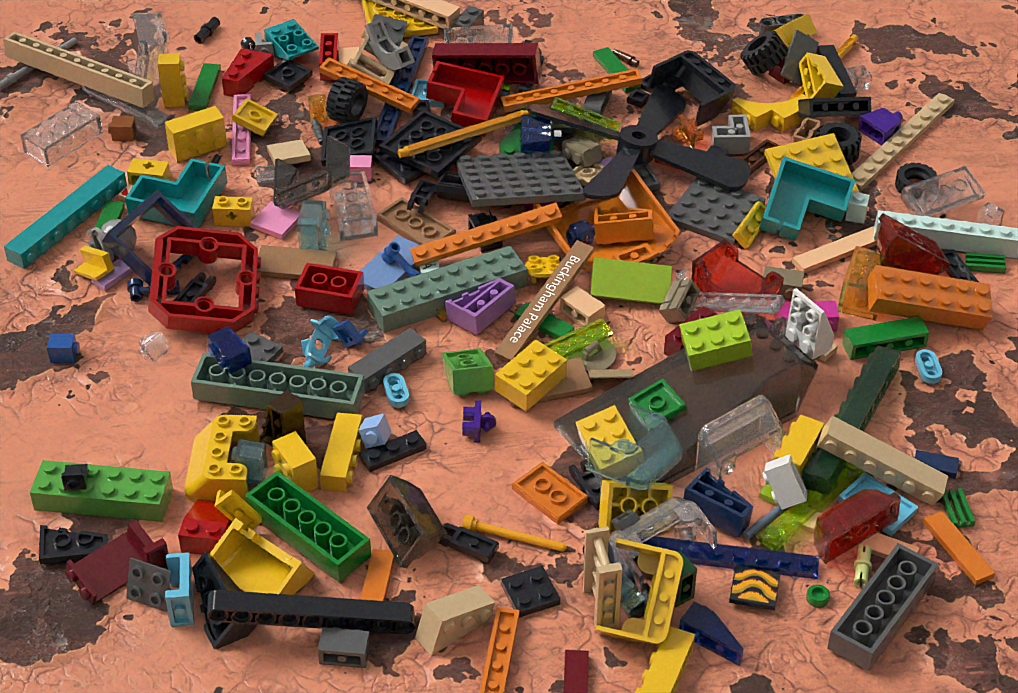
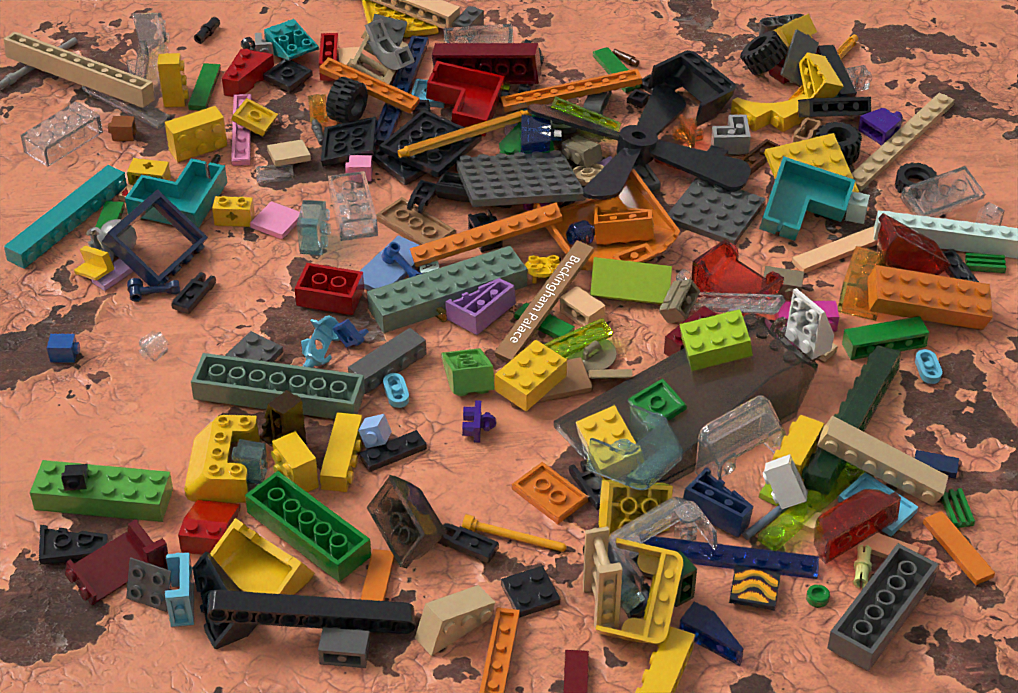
red panel [148,226,261,335] -> none
clear blue brick [206,326,252,374] -> none
yellow panel [215,490,263,530] -> none
medium nougat tile [257,245,337,280] -> none
clear smoke windscreen [273,136,350,209] -> none
dark grey tile [611,510,640,531] -> none
yellow tile [732,201,766,249] -> none

